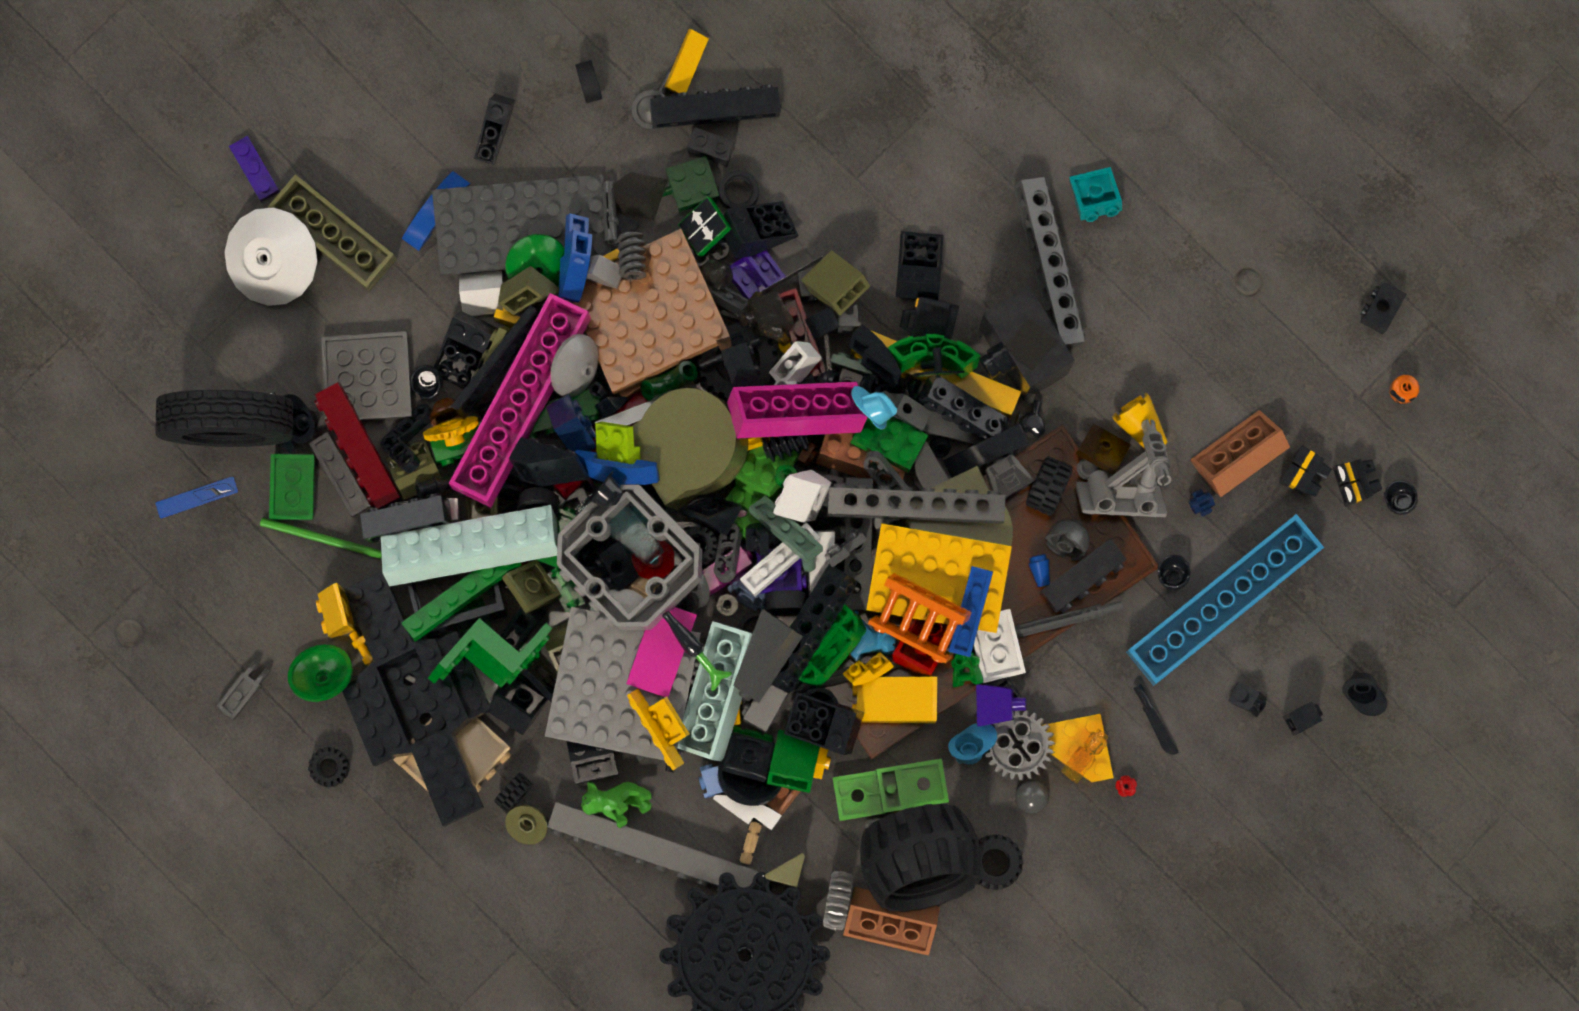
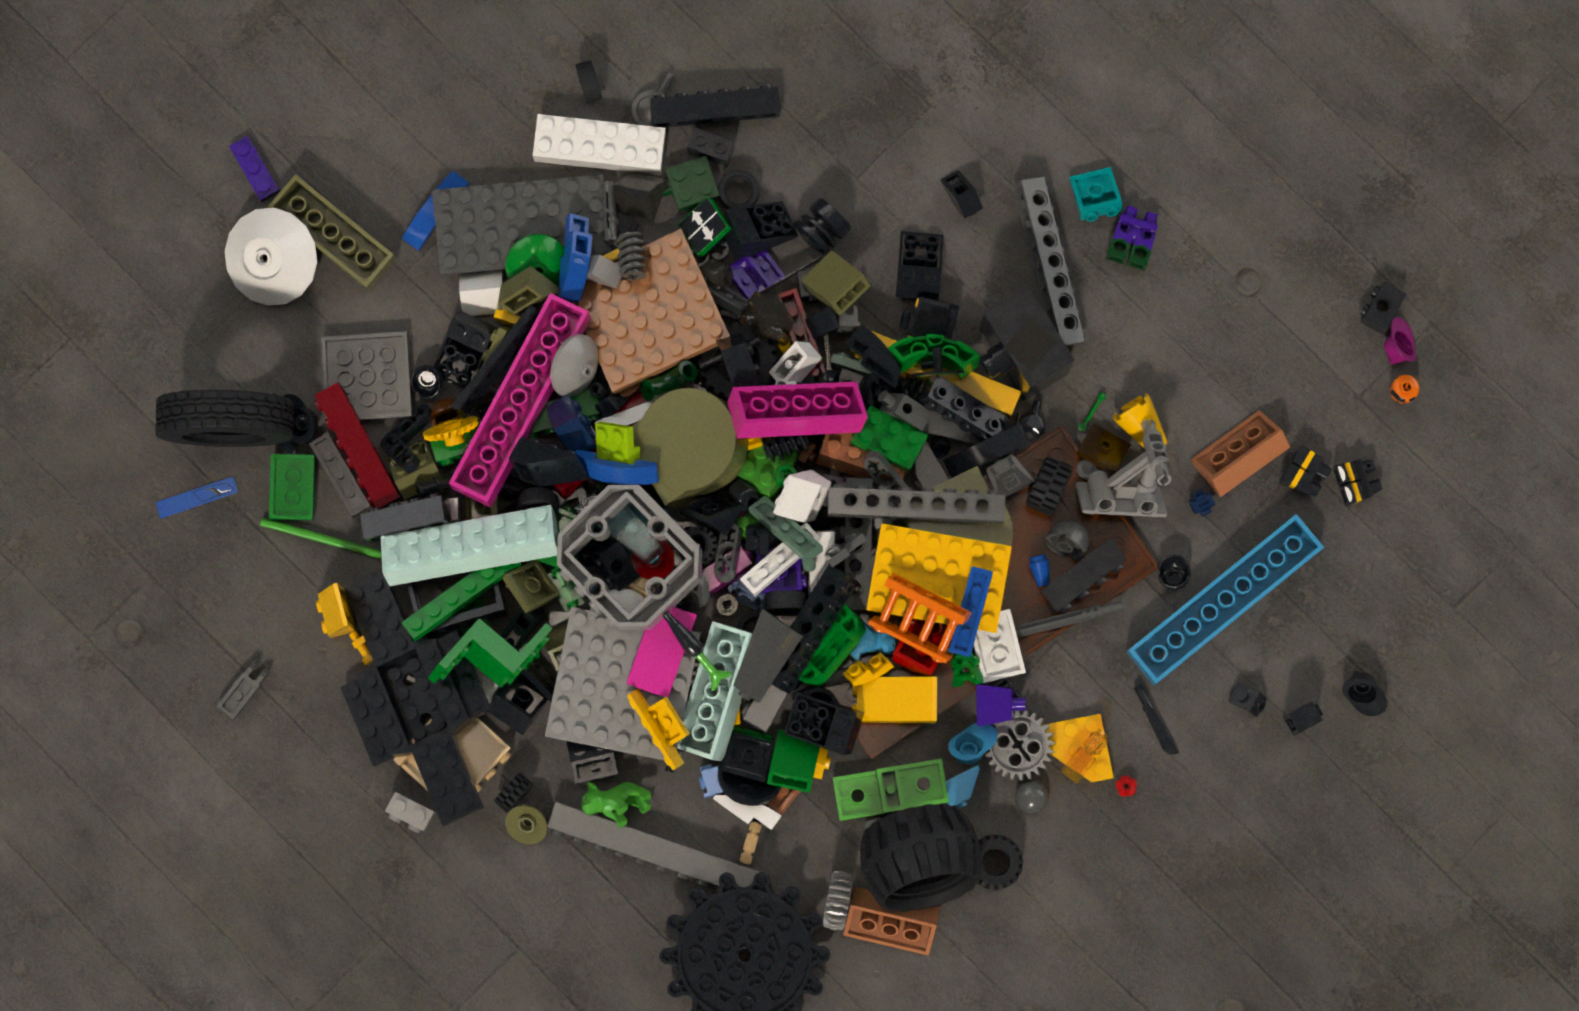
green dish [288,644,353,702] -> none
black tyre [308,747,350,787] -> none
black slope [474,94,515,165] -> none
black piece [583,471,623,508] -> none
yellow tile [664,29,709,94] -> none
olive slope [764,853,805,887] -> none
medium azure piece [851,386,897,429] -> none
black hair [1384,480,1418,515] -> none
none -> light grey brick [385,792,436,834]
none -> white brick [533,114,666,175]
none -> black head [727,479,759,512]
none -> black wheel [794,198,851,255]
none -> black slope [940,170,983,219]
none -> dark azure slope [946,765,980,809]
none -> green hinge [1078,393,1106,432]
none -> hips [1105,206,1158,271]
none -> magenta piece [1384,317,1416,365]

